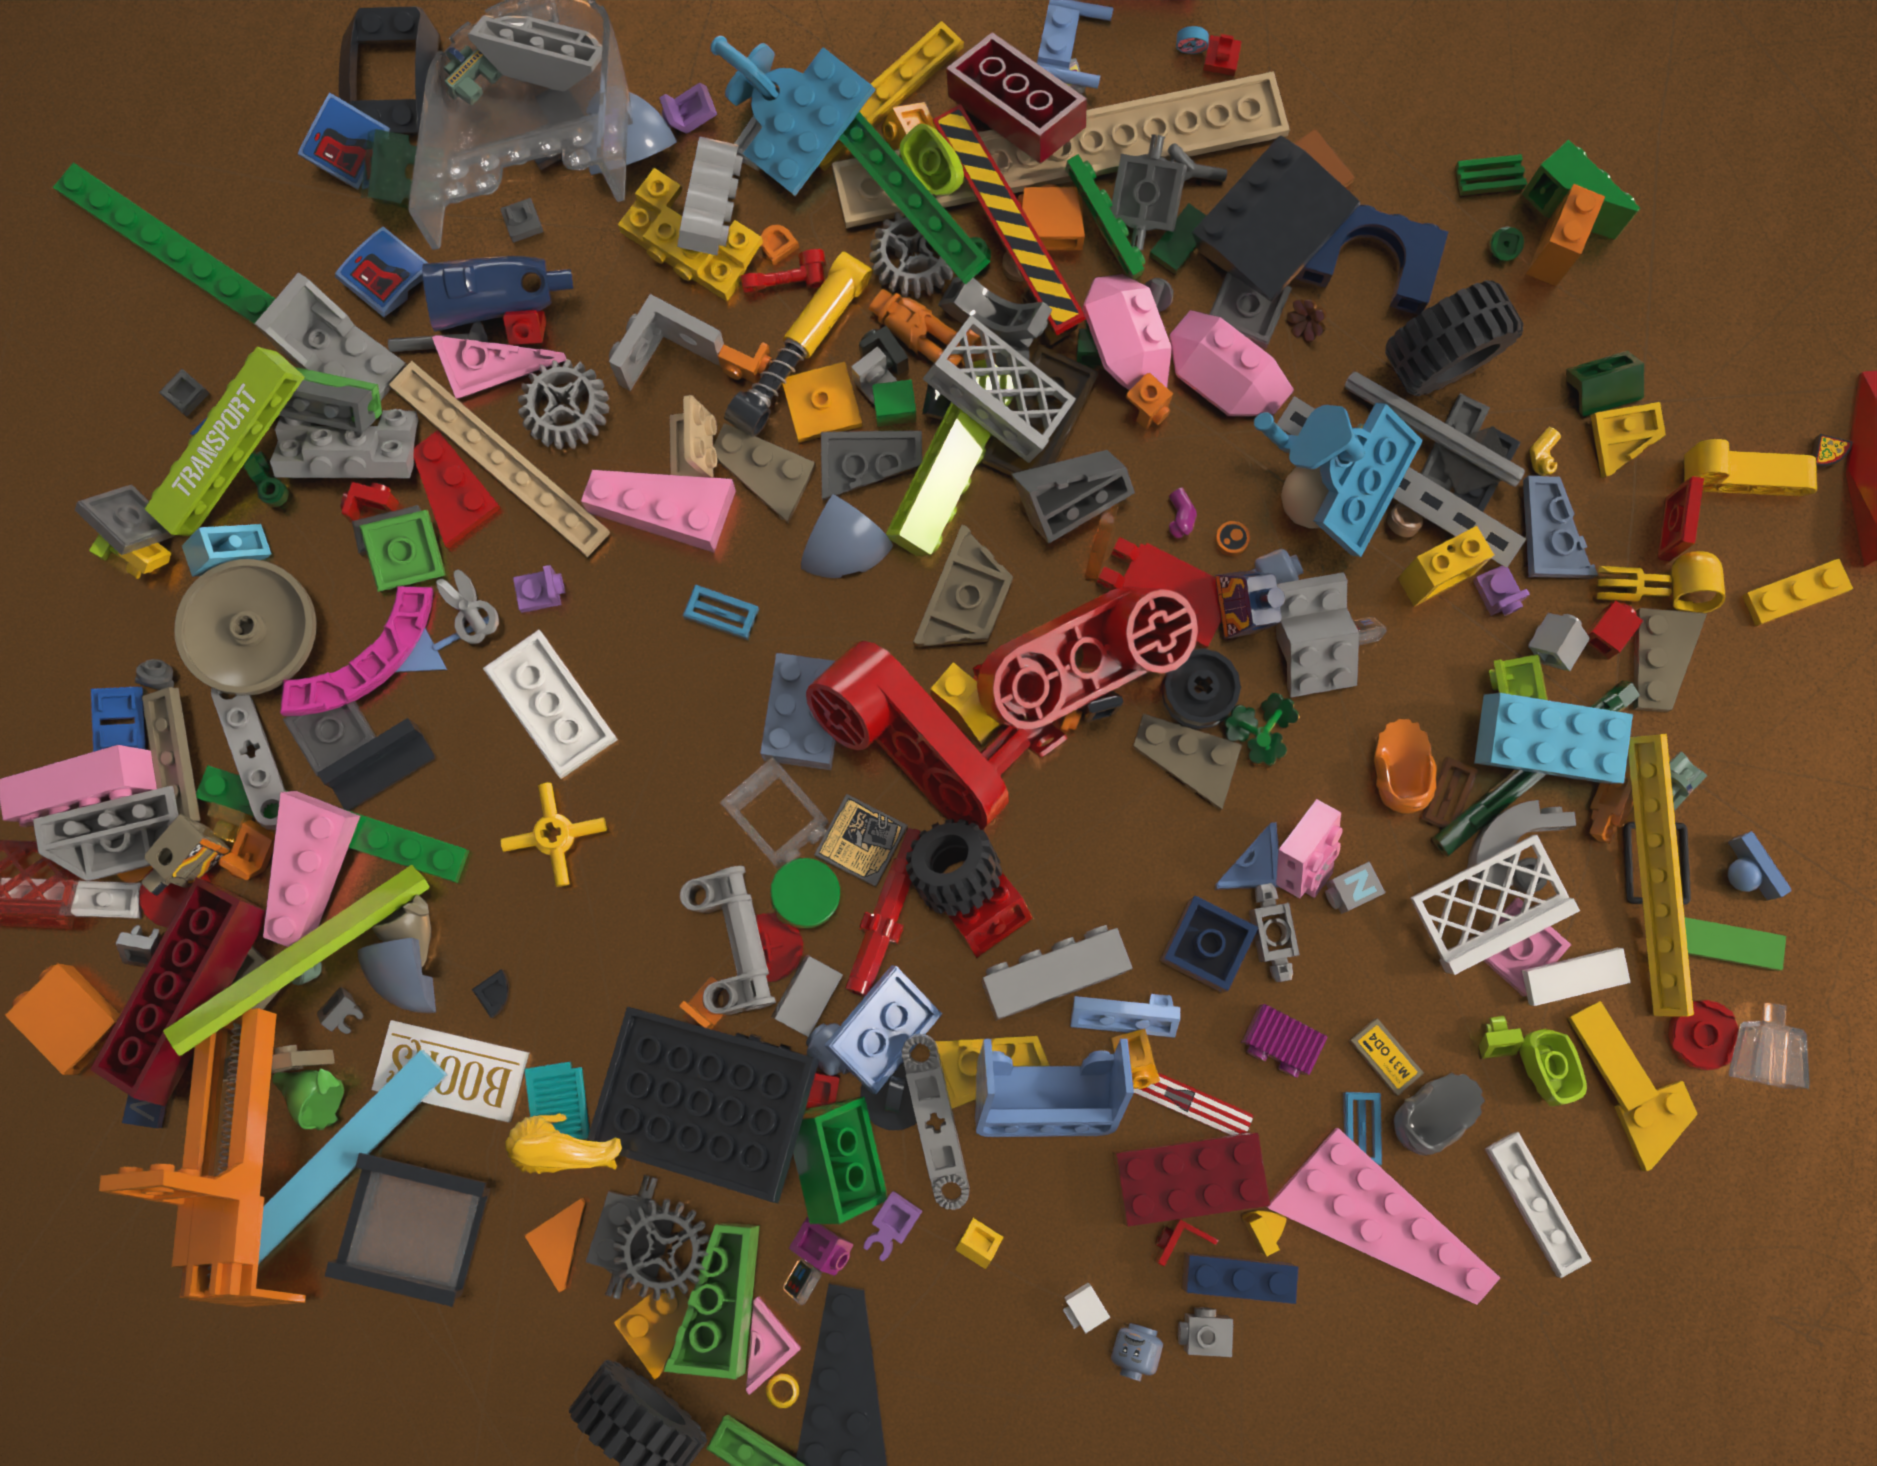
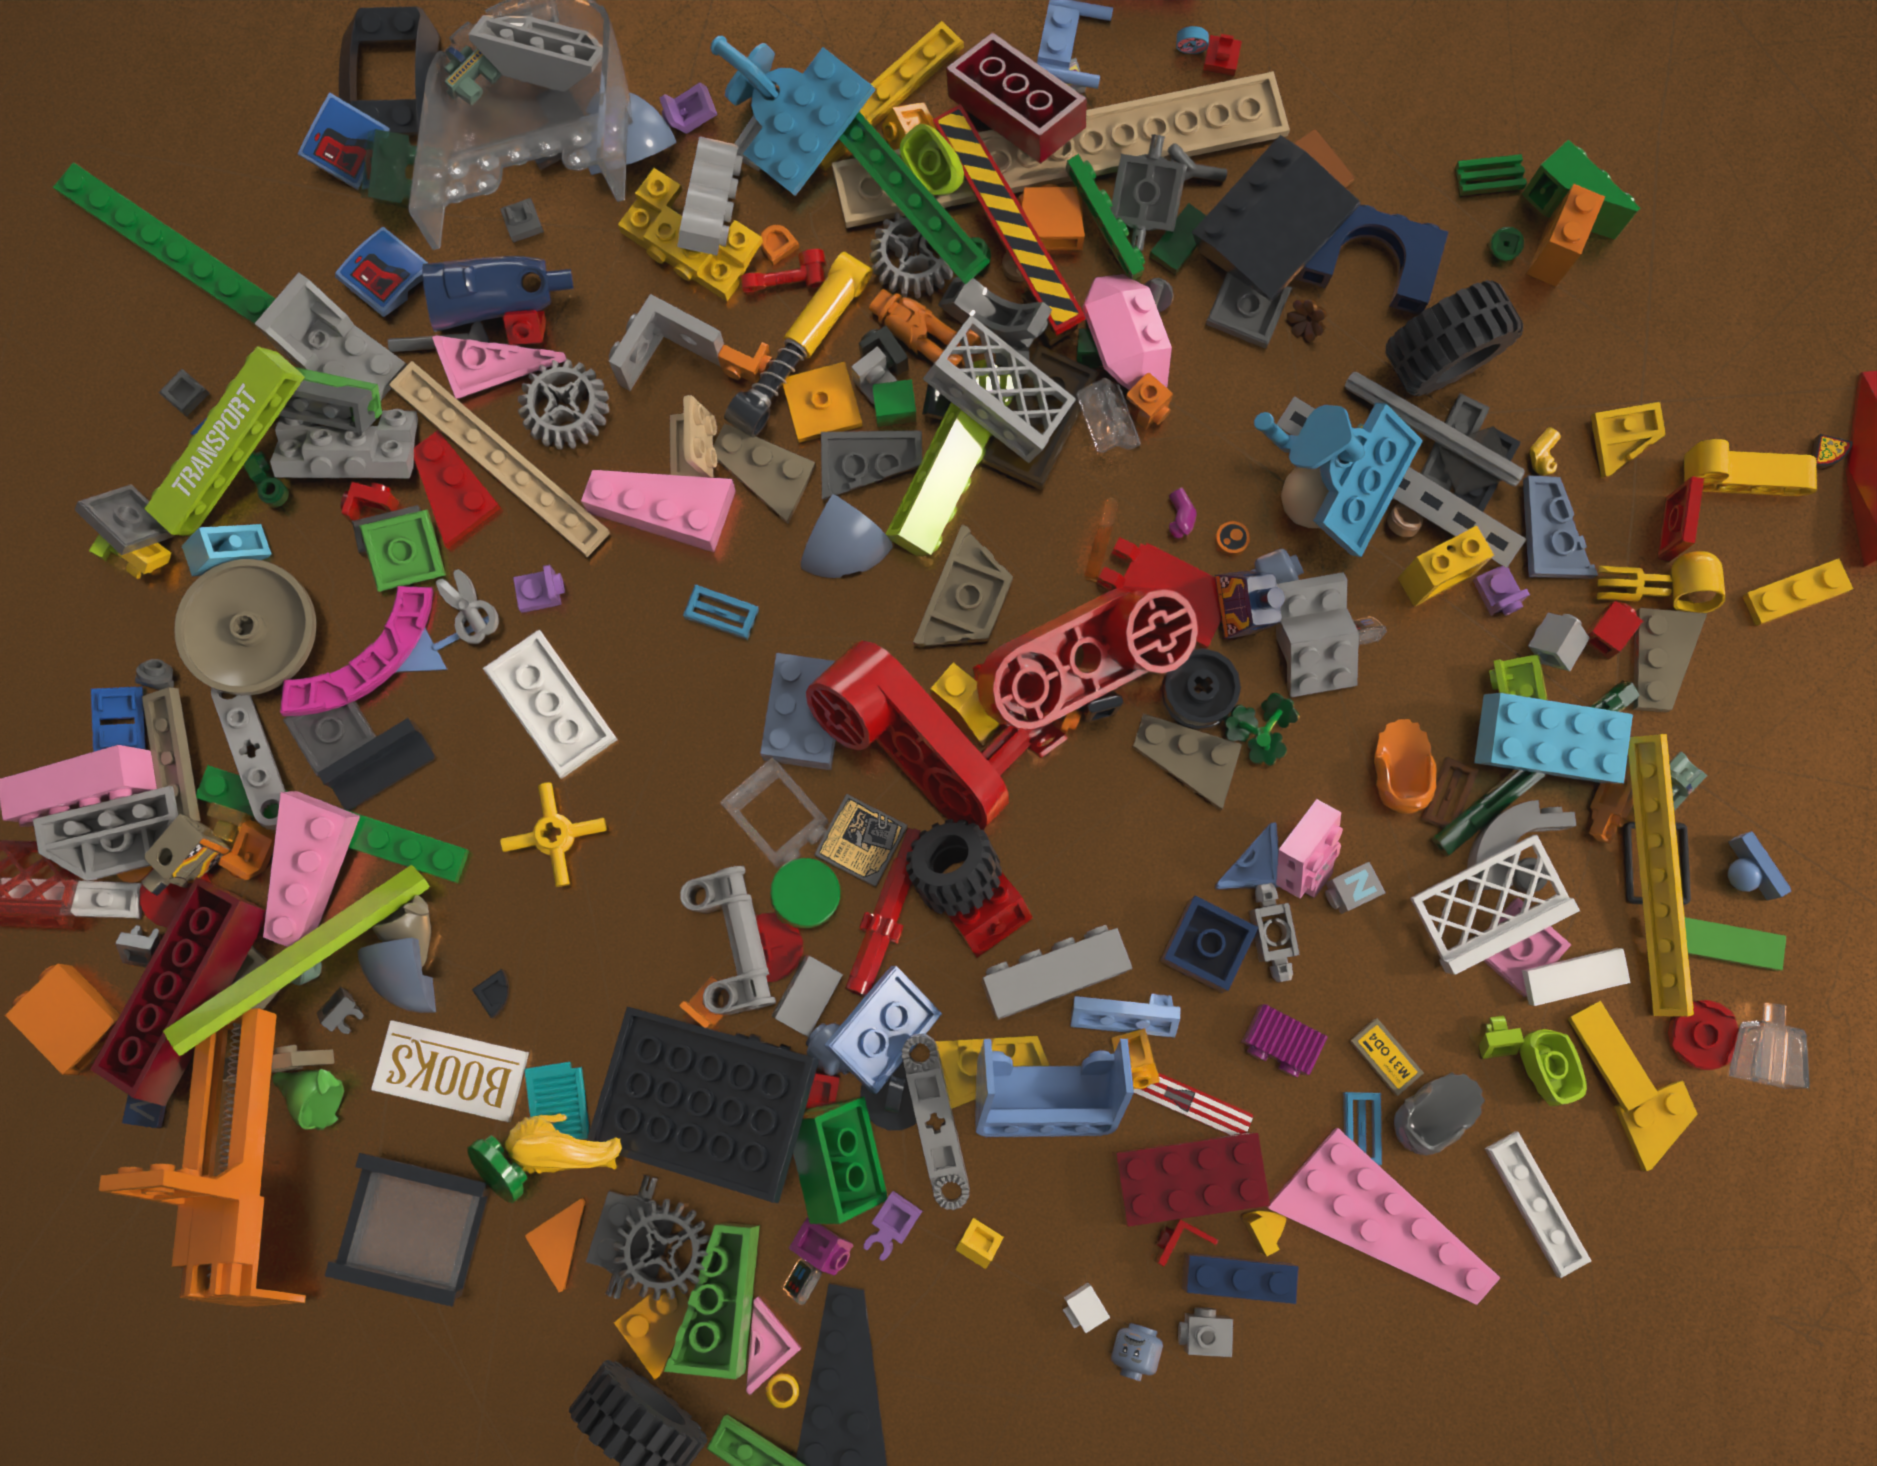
medium azure tile [258,1050,447,1264] -> none
dark grey wedge [1011,450,1135,543] -> none
bright pink wedge [1169,310,1294,416] -> none
dark green panel [1566,350,1644,417] -> none
none -> green tile [467,1135,528,1203]
none -> clear bracket [1076,378,1141,453]

